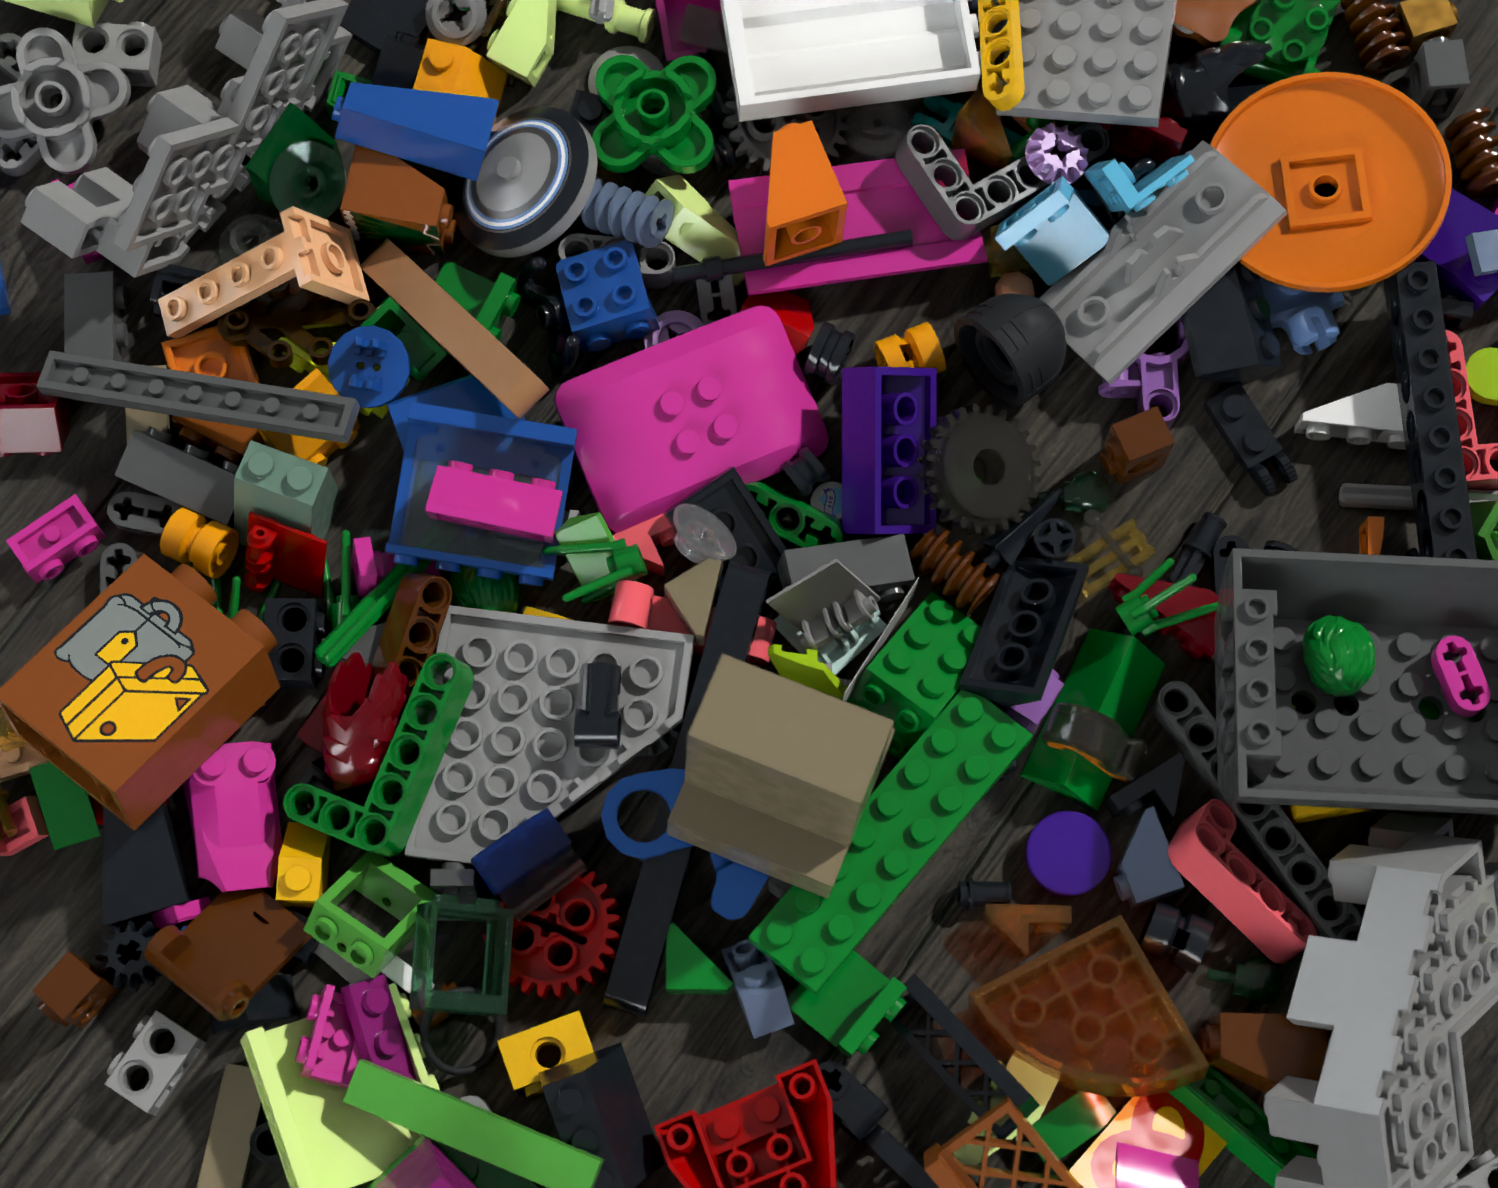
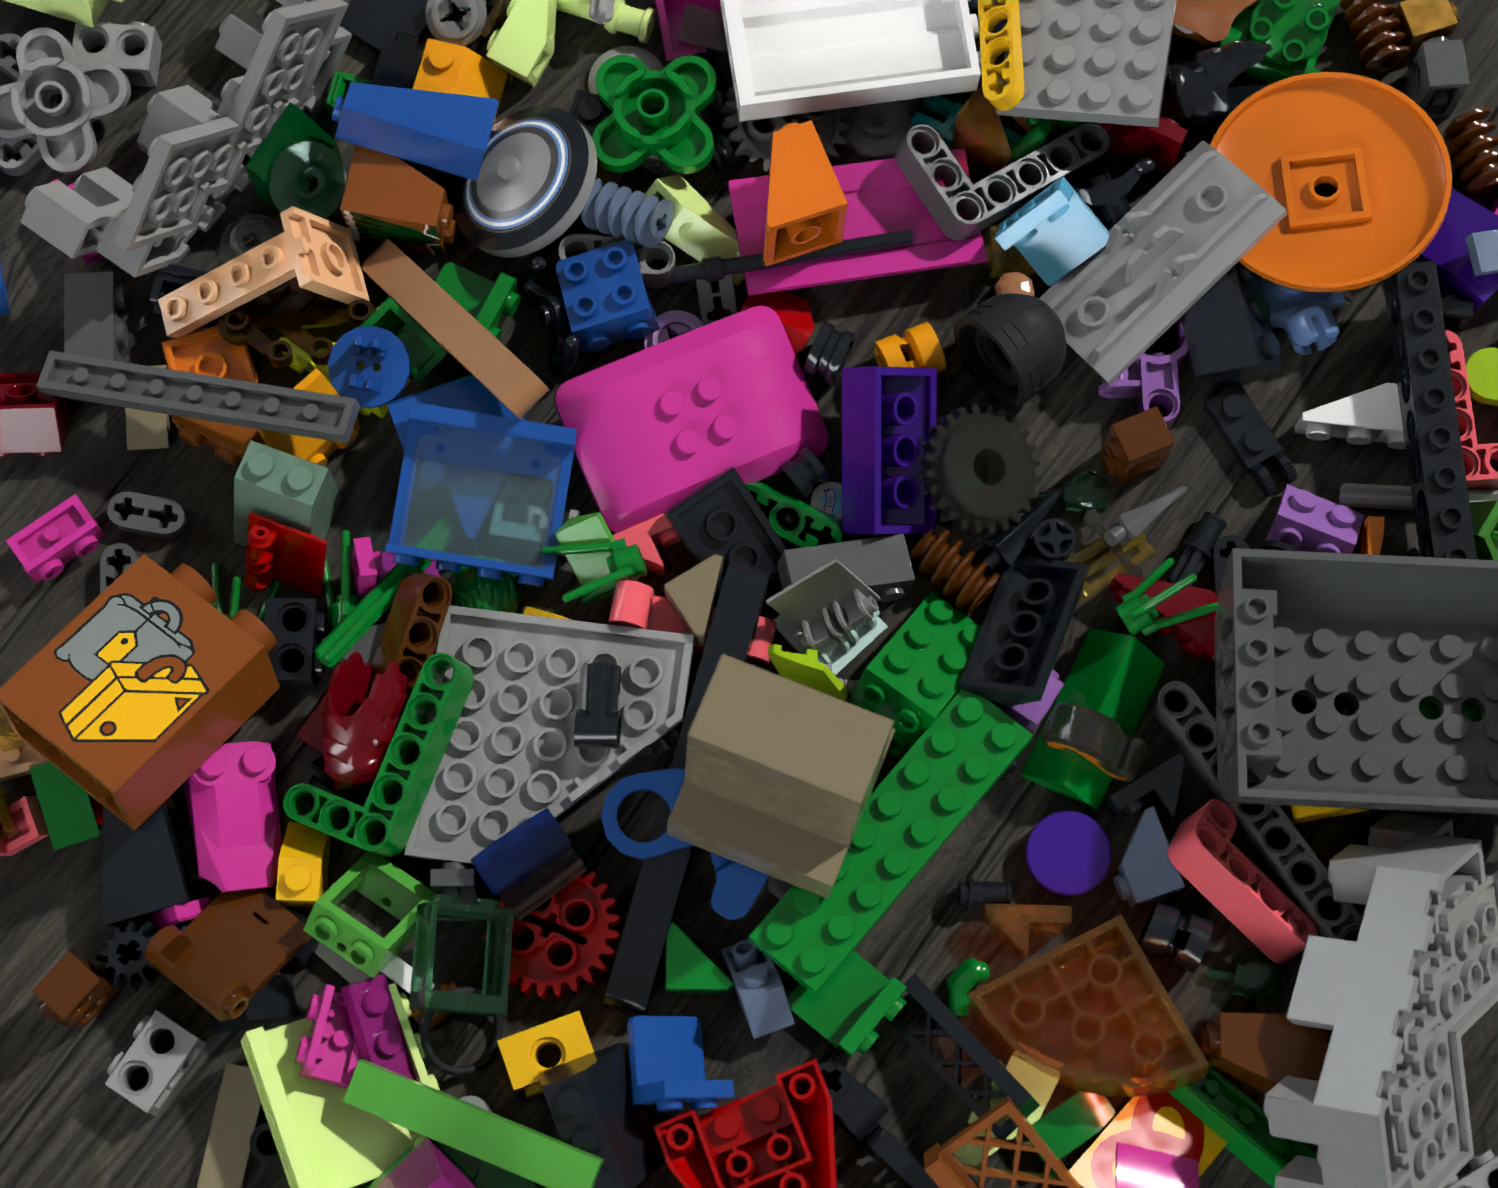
dark grey brick [114,426,239,525] -> none
light orange wheel [160,507,240,579] -> none
dark pink slope [425,460,563,544] -> none
clear piece [673,504,737,563] -> none
white sticker [842,577,919,702] -> none
lavender gear [1025,122,1089,184] -> none
medium azure bracket [1083,154,1195,213] -> none
green hair [1302,615,1376,698] -> none
dark pink beam [1430,635,1491,717] -> none
none -> blue bracket [627,1016,734,1111]
none -> green arm [946,958,990,1018]
none -> dark grey piece [1104,485,1188,548]
none -> medium lavender bracket [1265,484,1364,554]

